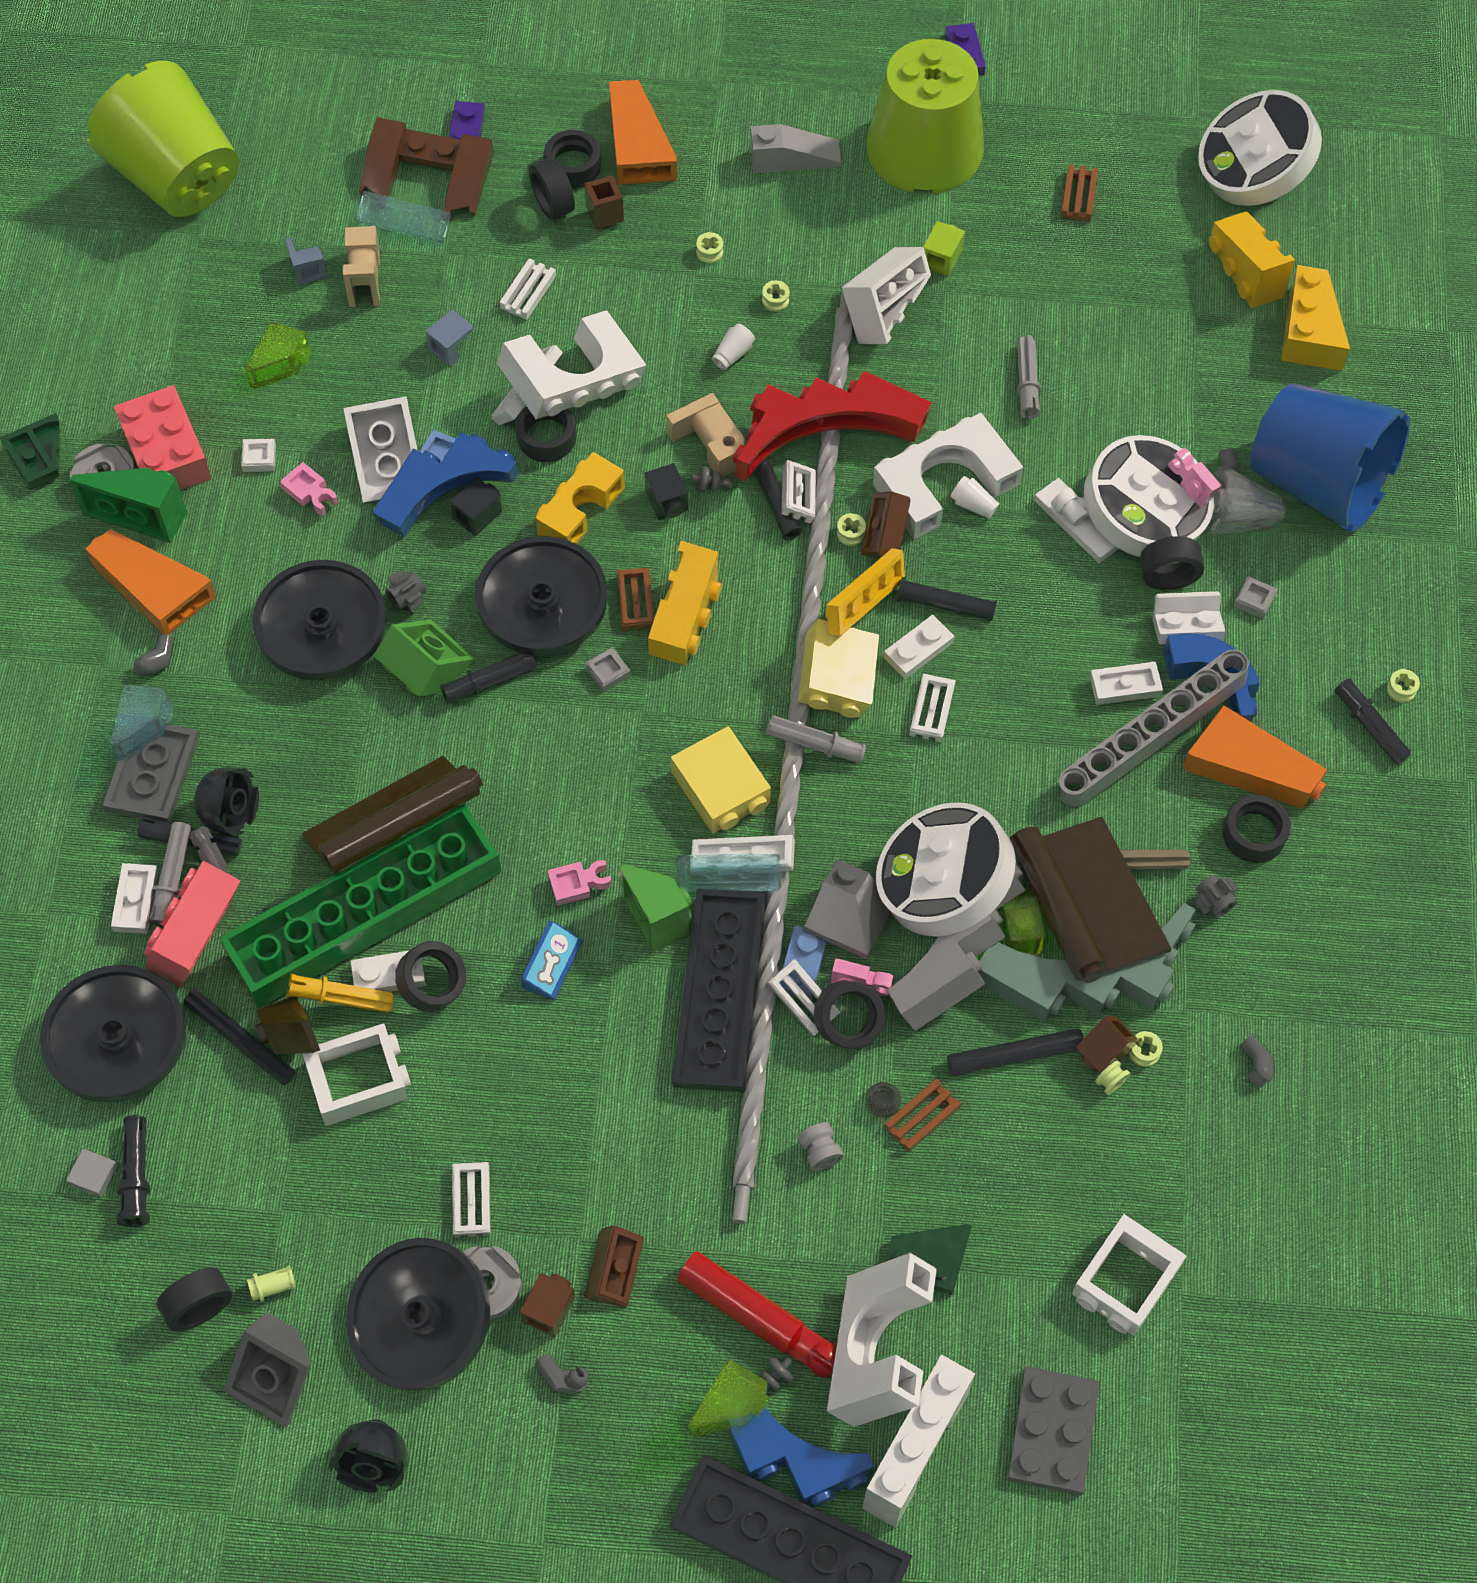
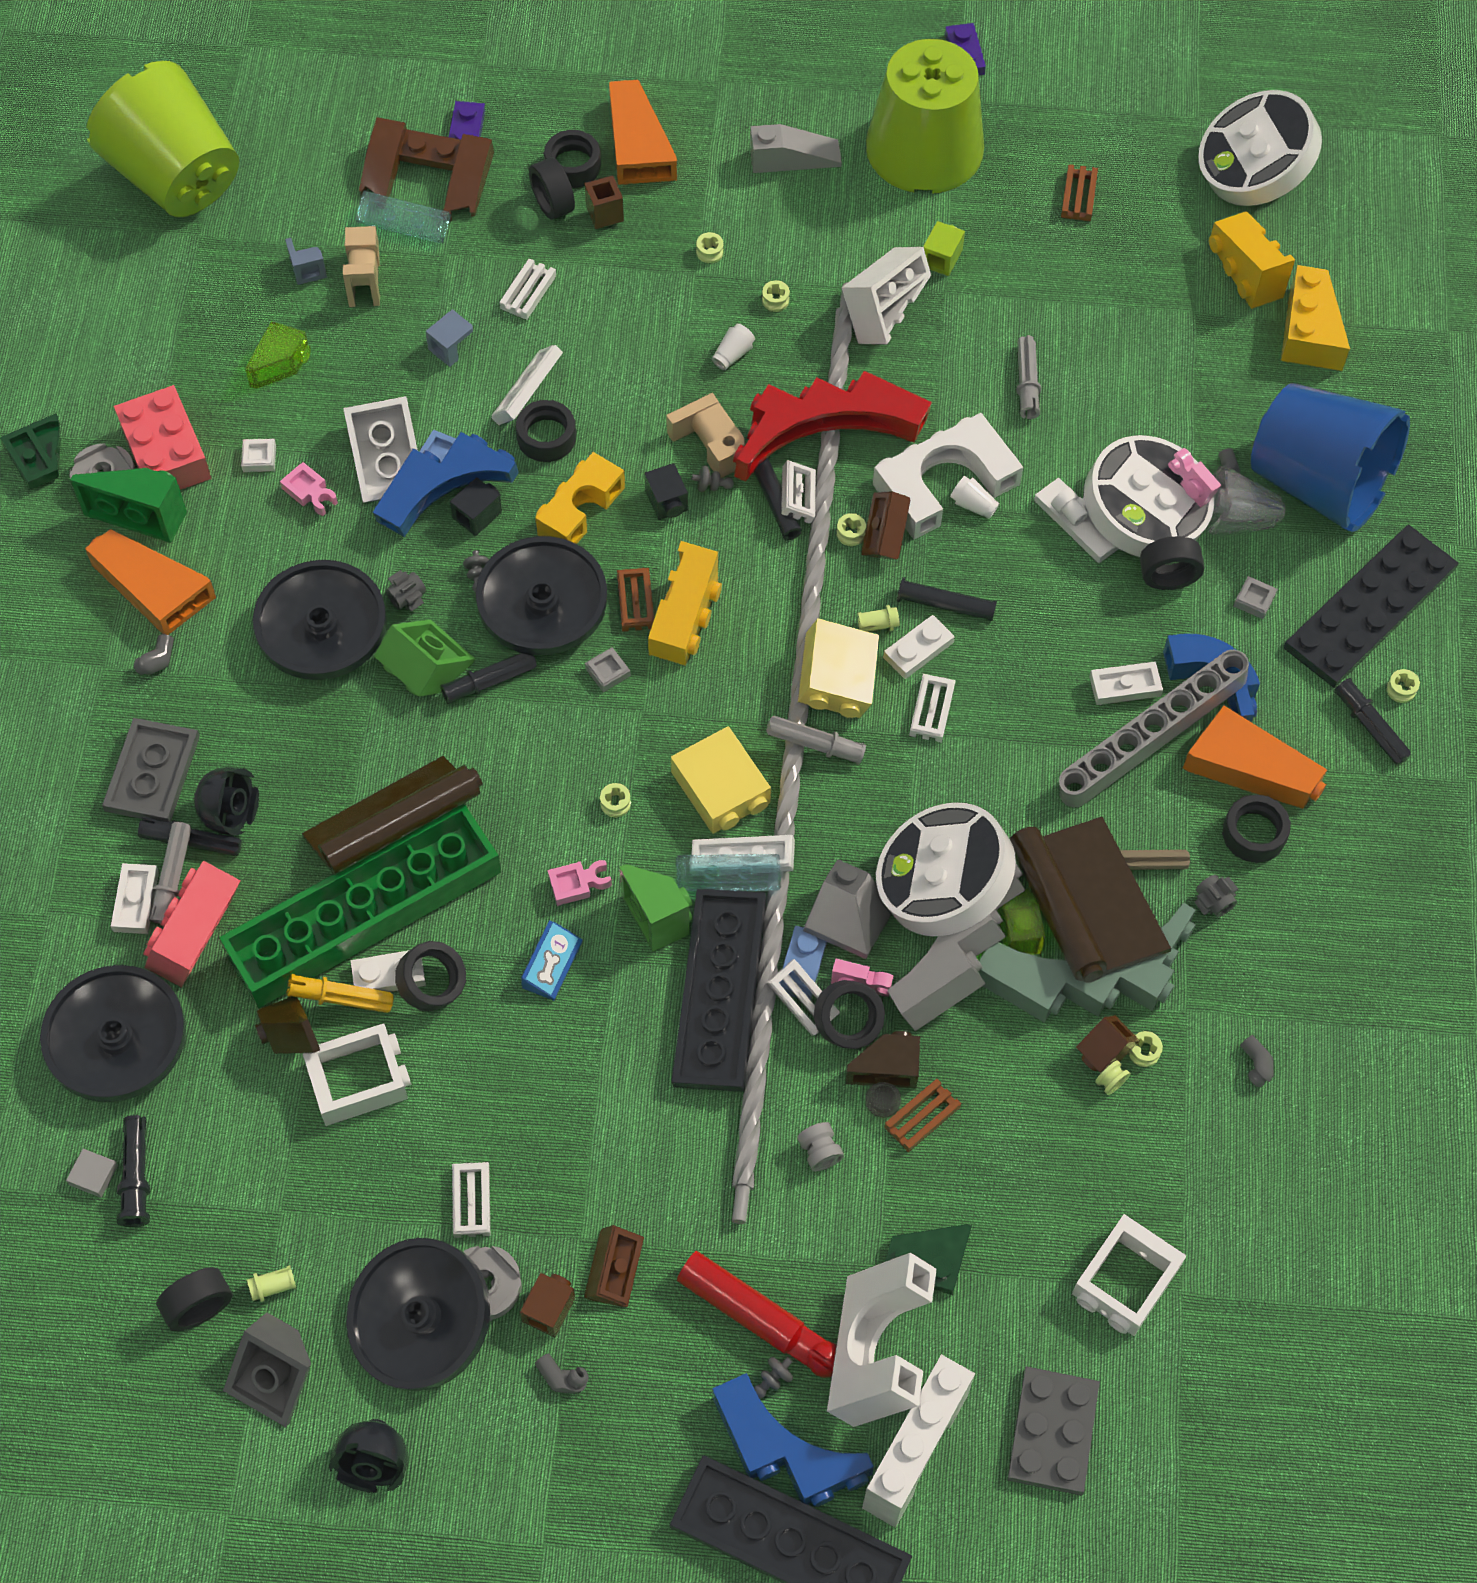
clear light blue slope [110,685,174,760] -> none
black axle [183,989,296,1085] -> none
dark grey axle [189,826,233,876] -> none
white arch [497,310,646,419] -> none
clear neon green slope [688,1359,770,1437] -> none
yellow plate [825,548,905,636] -> none
black axle [947,1028,1084,1075] -> none
white bracket [1152,591,1225,644] -> none
none -> dark grey hair [463,550,489,593]
none -> yellowish green bush [600,783,631,818]
none -> dark brown slope [845,1031,920,1089]
none -> yellowish green pin [857,605,900,632]
none -> black plate [1284,524,1459,688]

